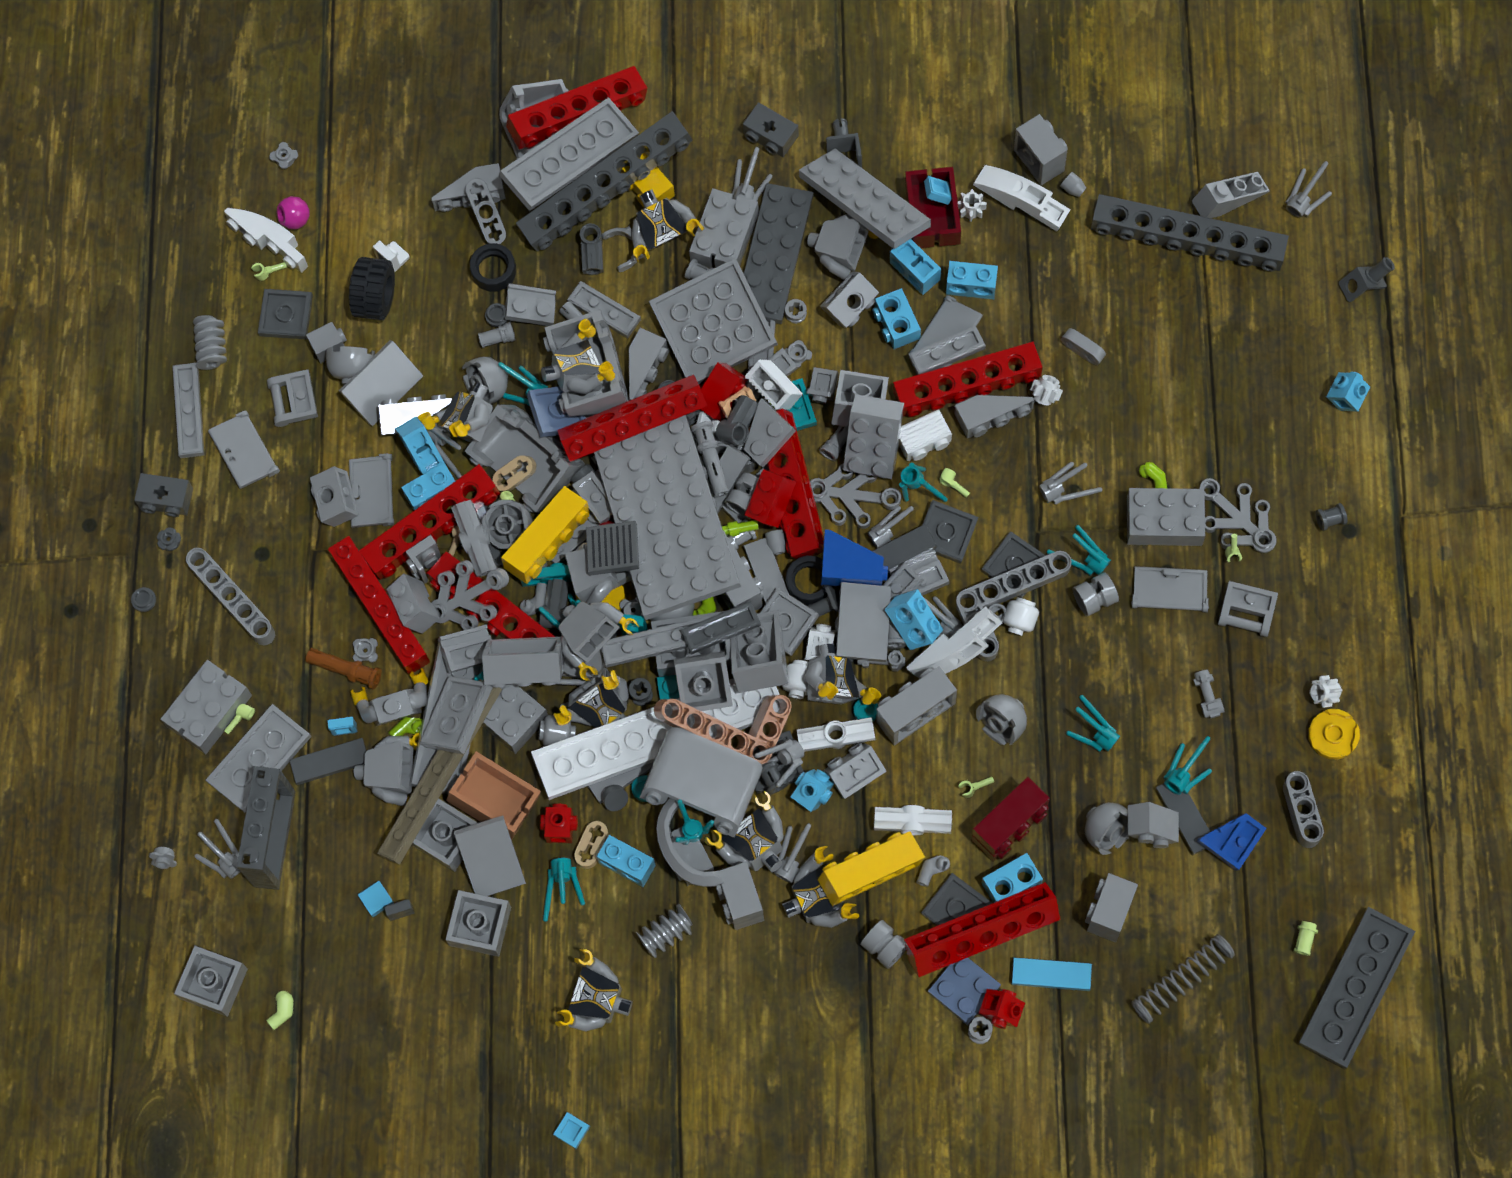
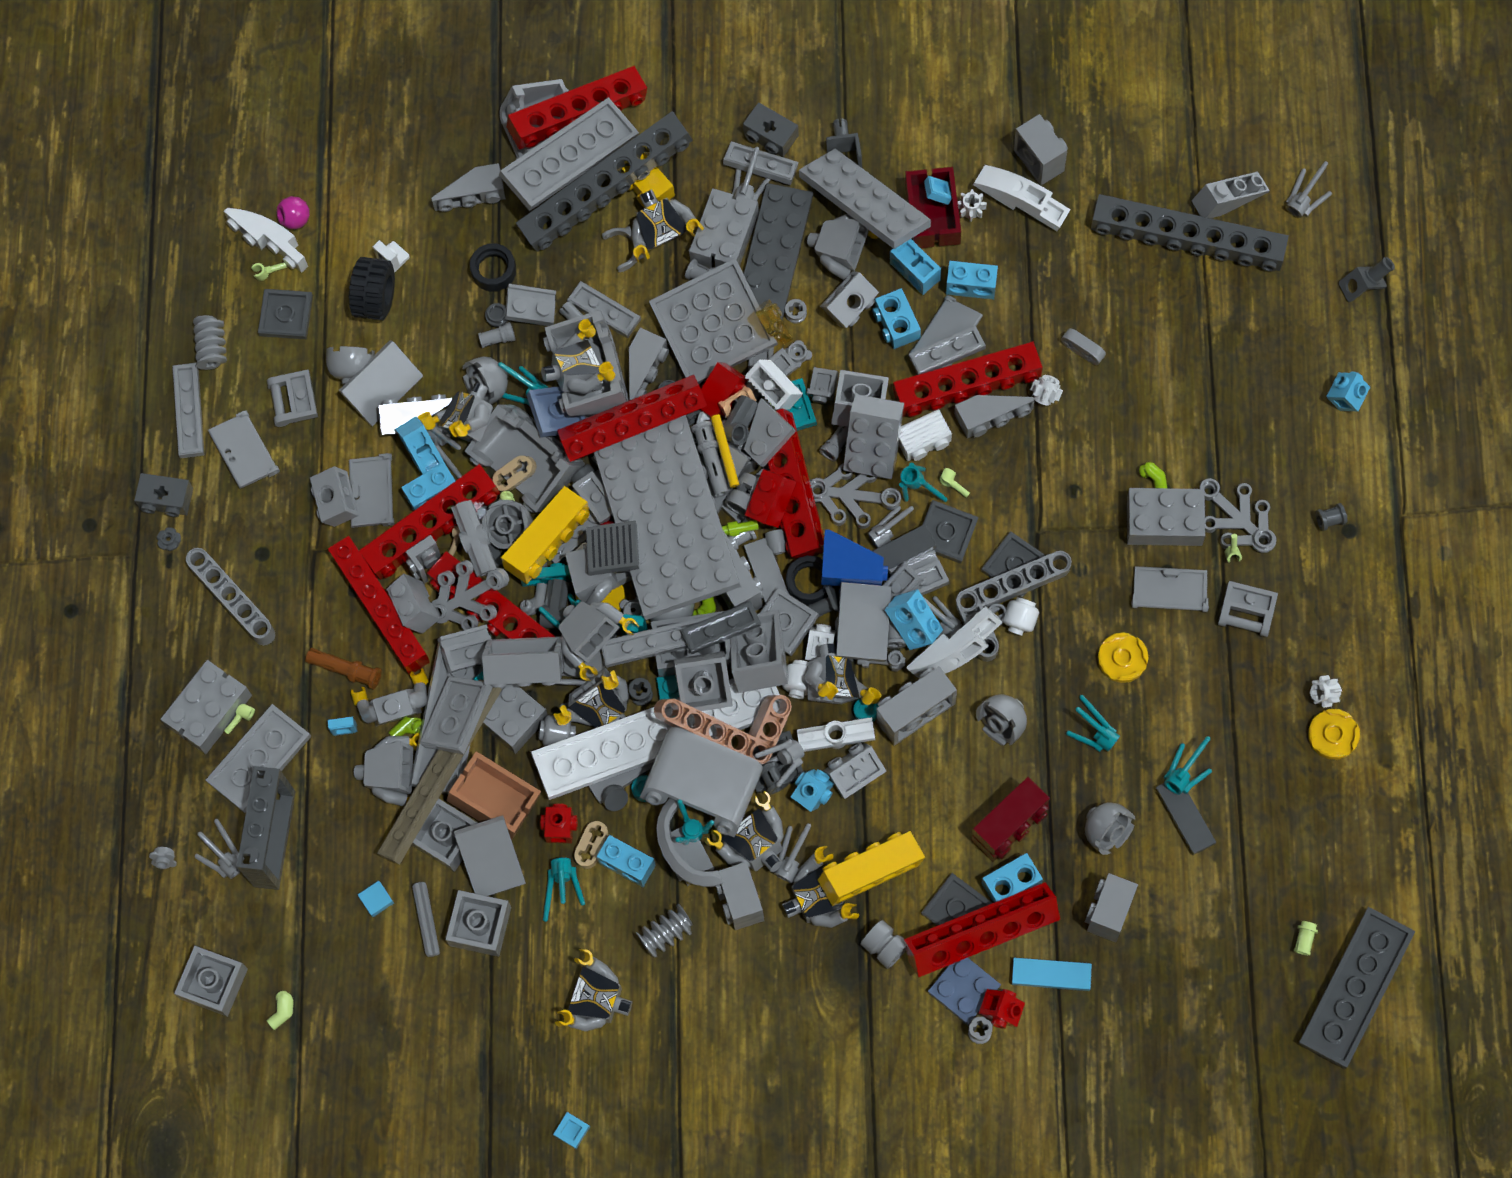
dark grey plate [131,587,156,612] -> none
light grey plate [270,142,298,169] -> none
dark grey tile [290,738,367,785] -> none
light grey brick [306,322,347,363] -> none
light grey plate [353,638,378,662] -> none
dark grey tile [384,899,415,921] -> none
light grey beam [466,178,506,244] -> none
dark grey piece [580,223,604,275] -> none
white piece [874,805,952,836] -> none
light grey arm [916,855,950,887] -> none
yellowish green hand [958,777,994,798] -> none
light grey plant [1039,462,1102,505] -> none
teal plant [1047,525,1111,576] -> none
light grey hose [1060,172,1086,197] -> none
light grey wheel [1072,573,1119,617] -> none
light grey brick [1128,802,1179,848] -> none
light grey piece [1132,934,1235,1024] -> none
light grey bar [1194,670,1225,719] -> none
blue wing [1197,813,1267,871] -> none
light grey beam [1283,771,1324,848] -> none
none -> light grey axle [412,882,440,957]
none -> yellow bar [710,414,740,488]
none -> light grey tile [723,141,799,185]
none -> clear yellow wing [756,299,793,344]
none -> yellow tile [1098,632,1149,683]

